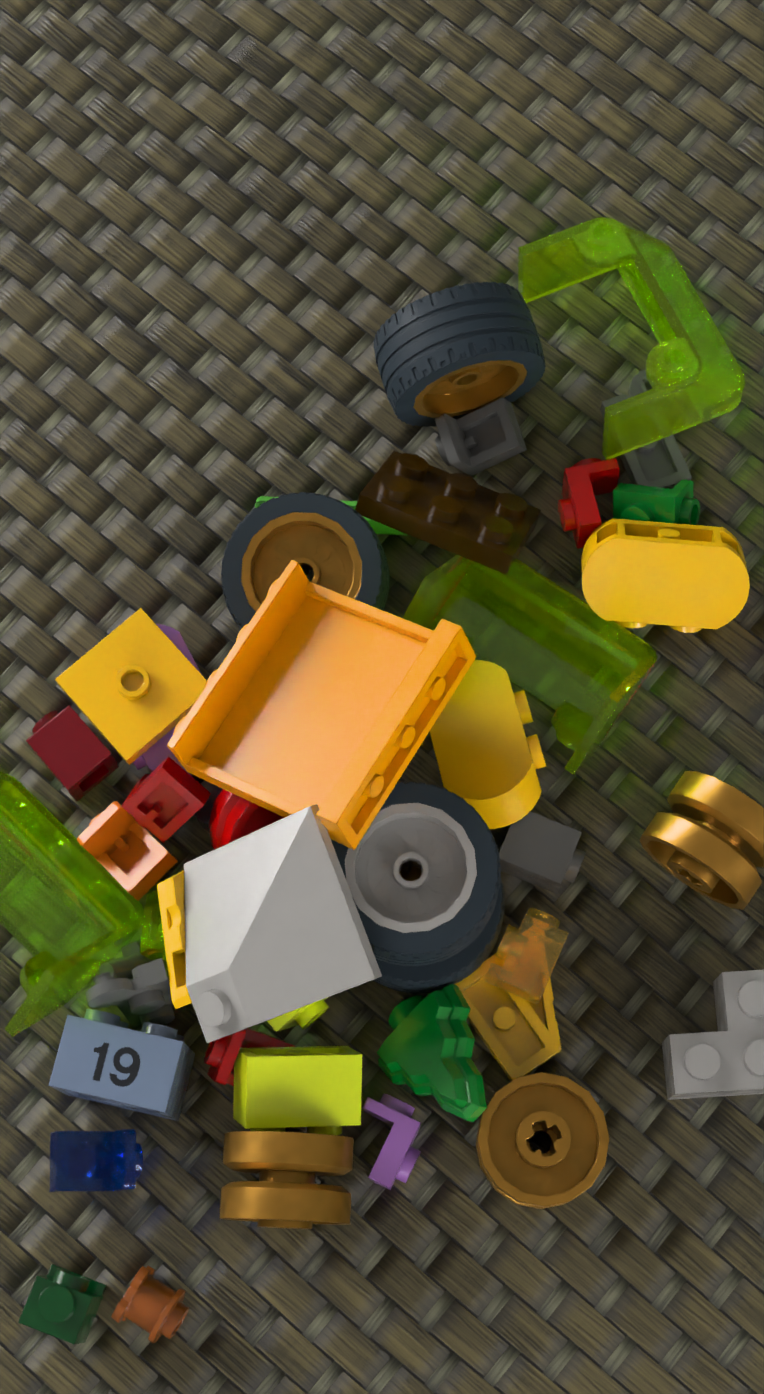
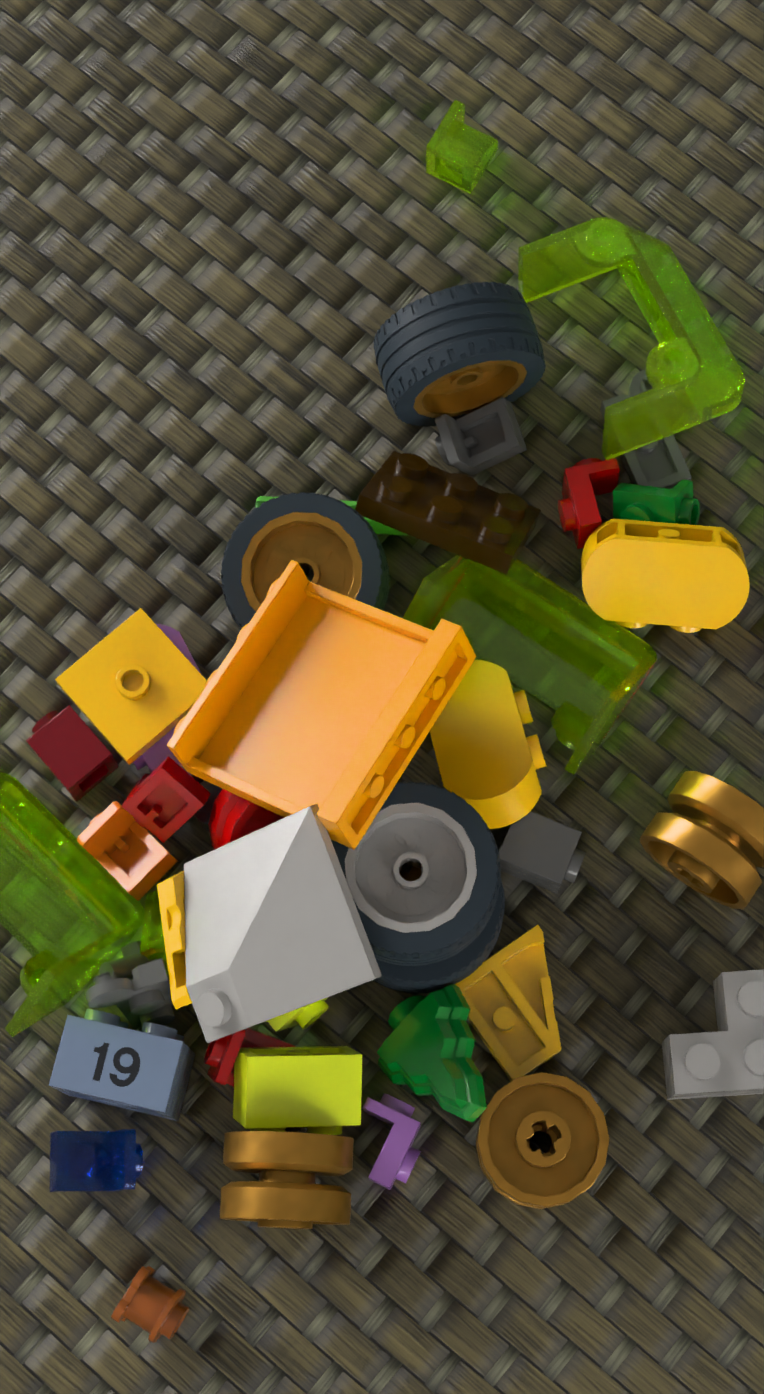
dark green brick [18,1264,107,1344] -> none
clear yellow brick [485,908,569,1005] -> none
none -> clear neon green panel [426,99,498,194]

